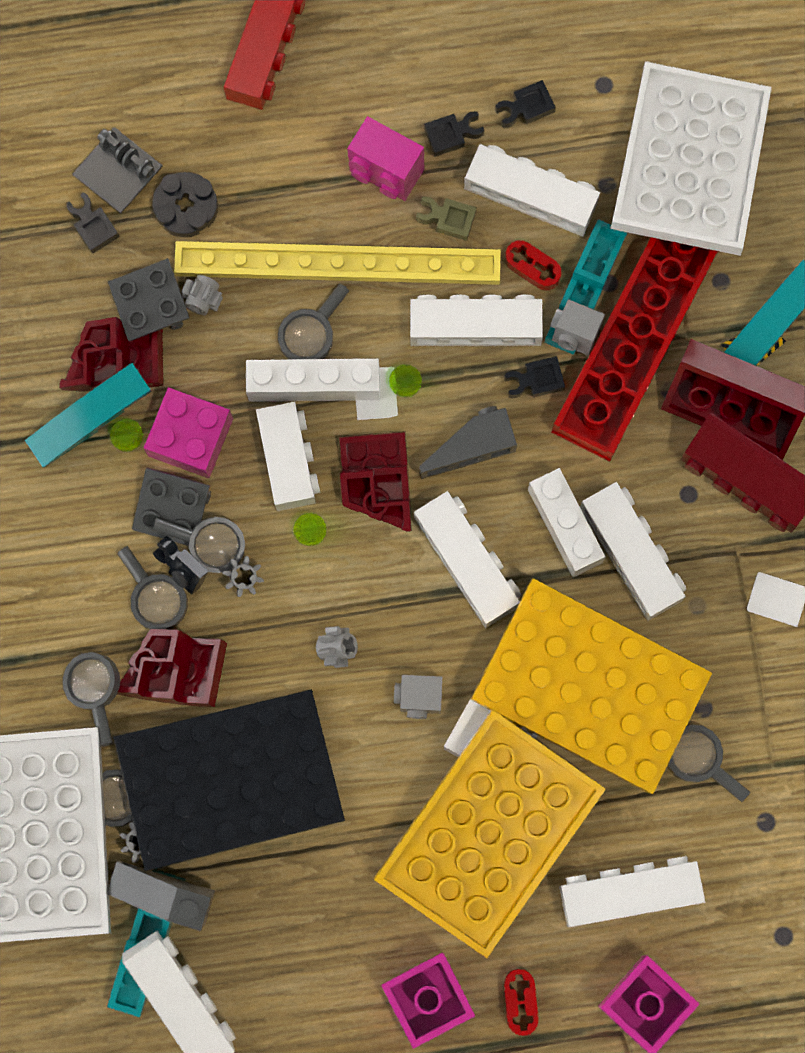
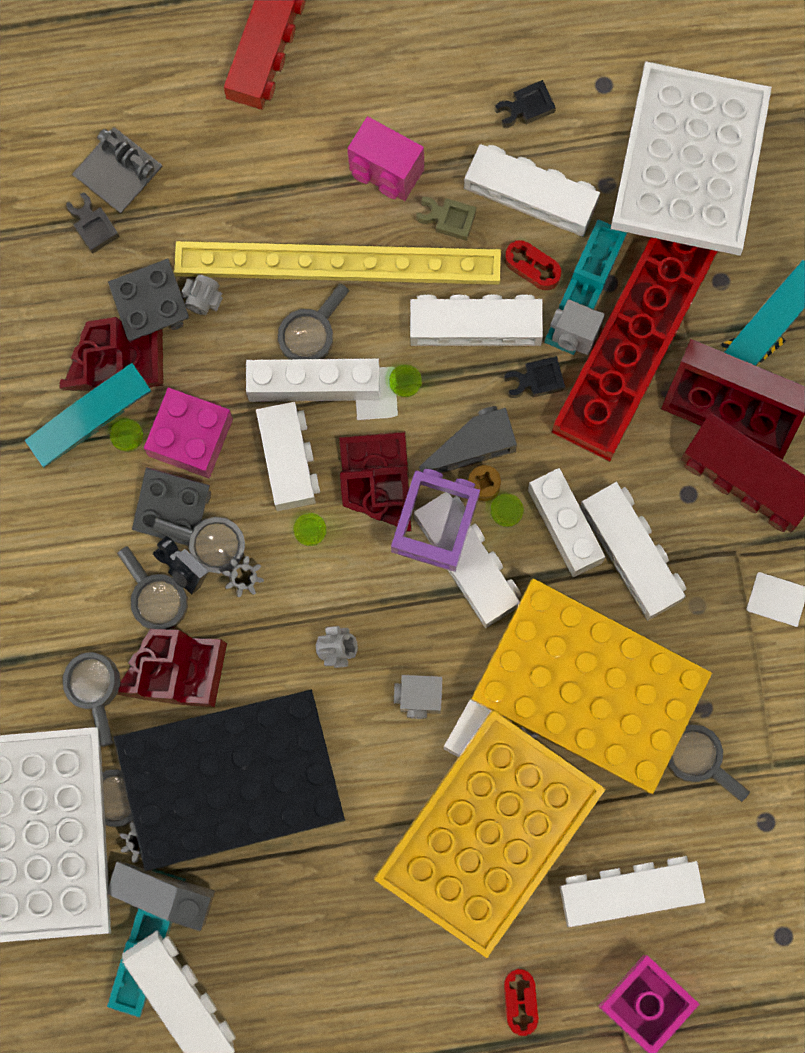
black plate [152,172,218,238] -> none
dark pink brick [381,952,475,1049] -> none
black plate [424,111,484,157] -> none
none -> medium lavender window [391,469,480,572]
none -> pearl gold wheel [468,465,501,503]
none -> clear neon green plate [491,494,524,527]

